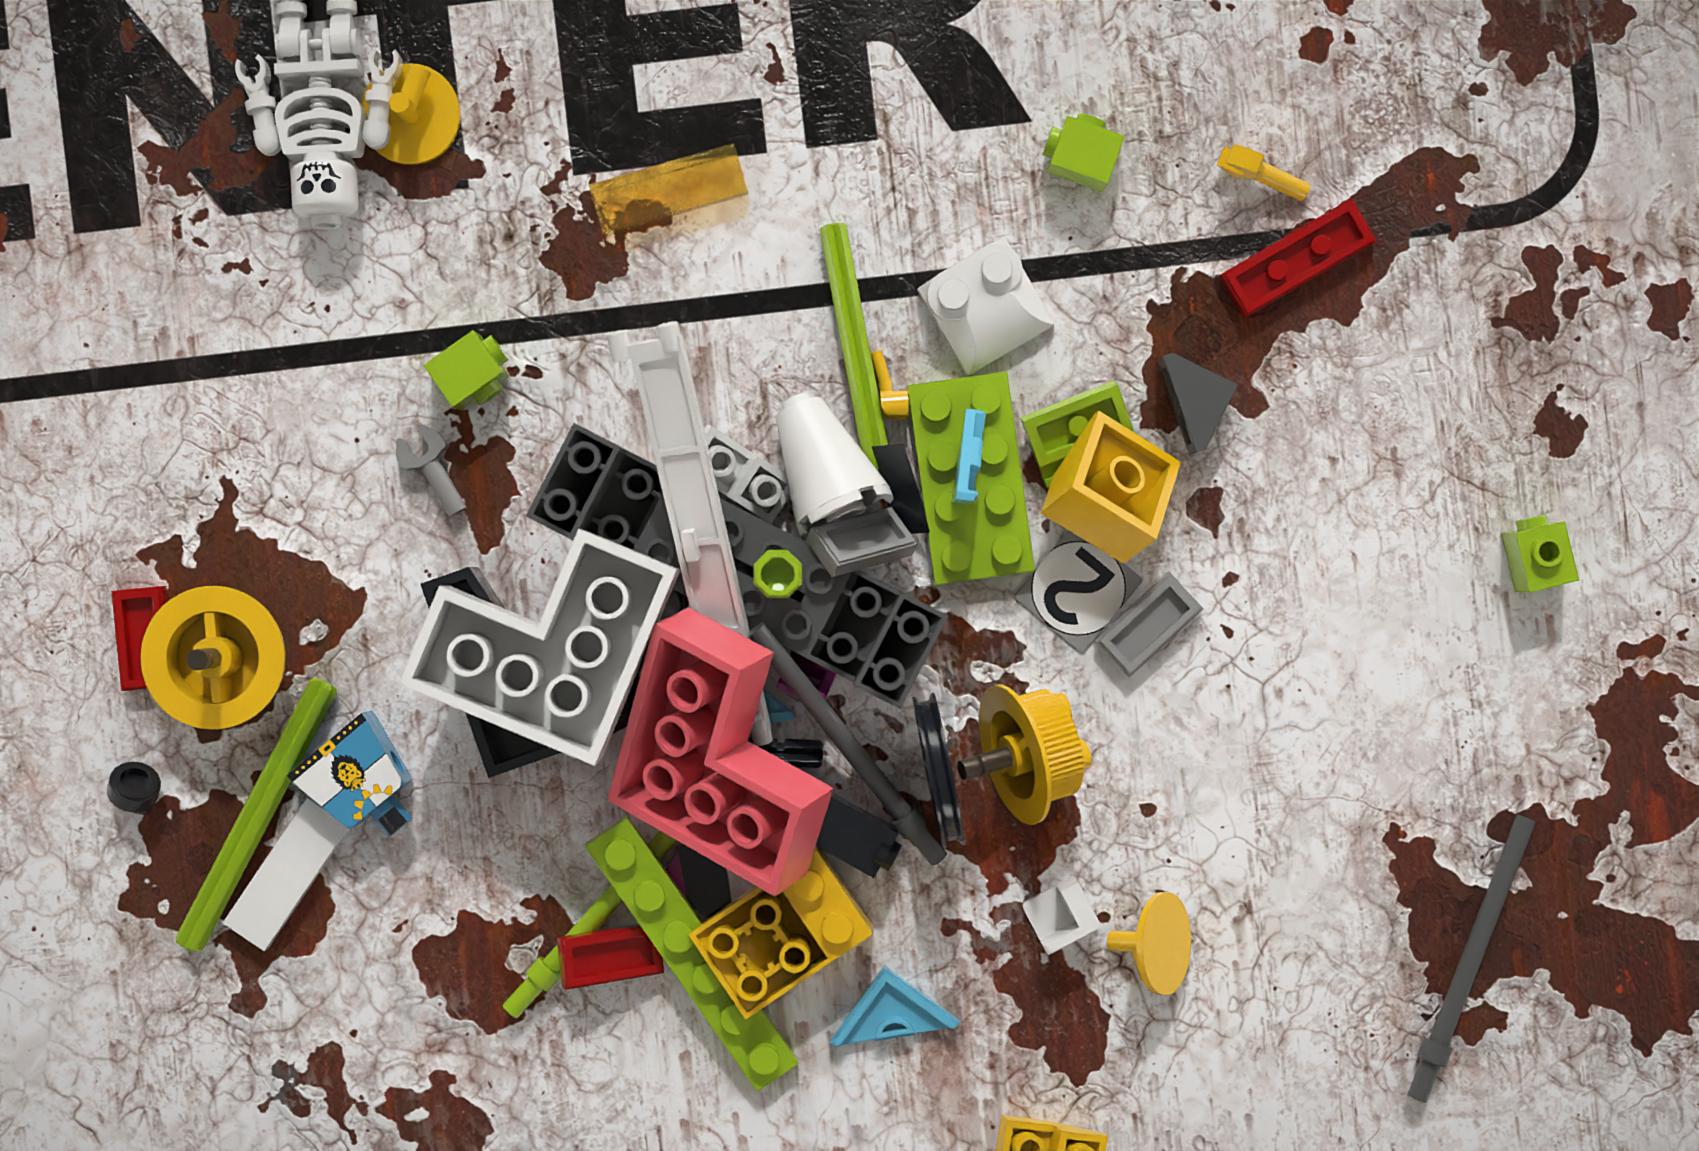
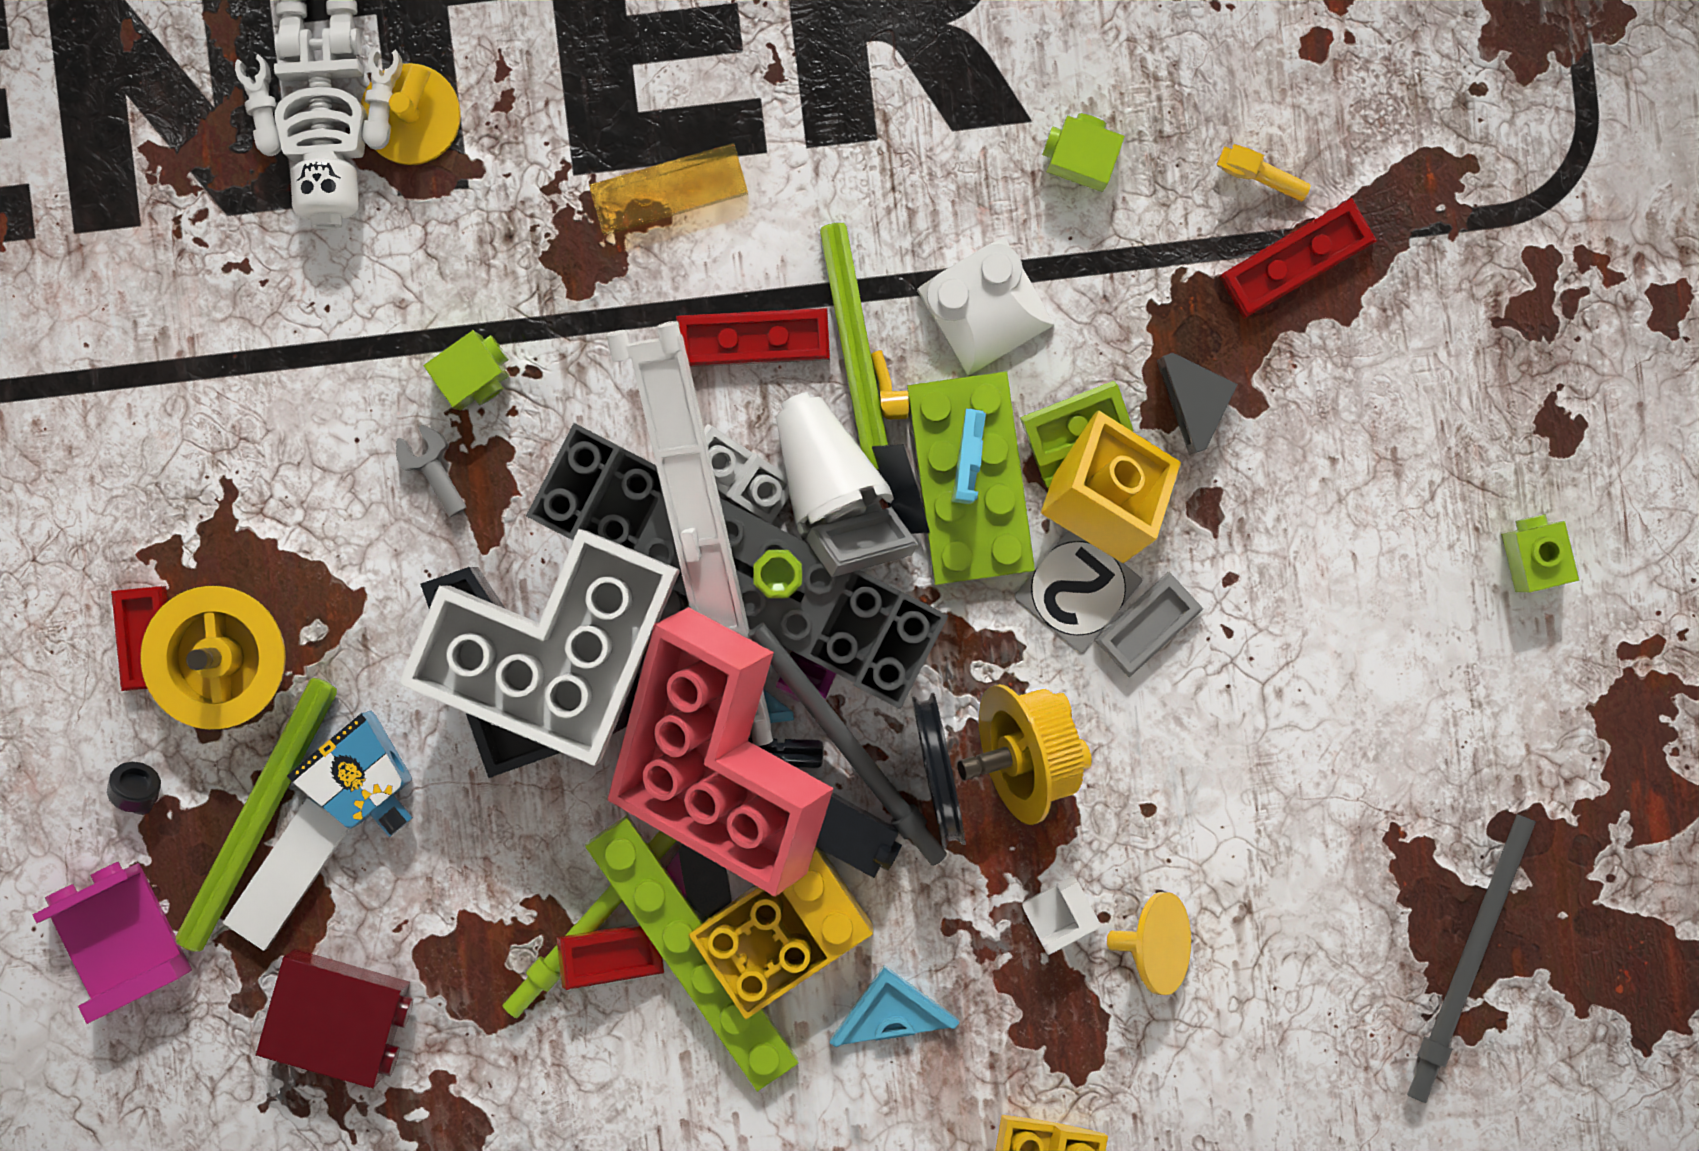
none -> dark pink panel [32,861,192,1024]
none -> dark red brick [255,949,414,1089]
none -> red tile [676,308,830,367]

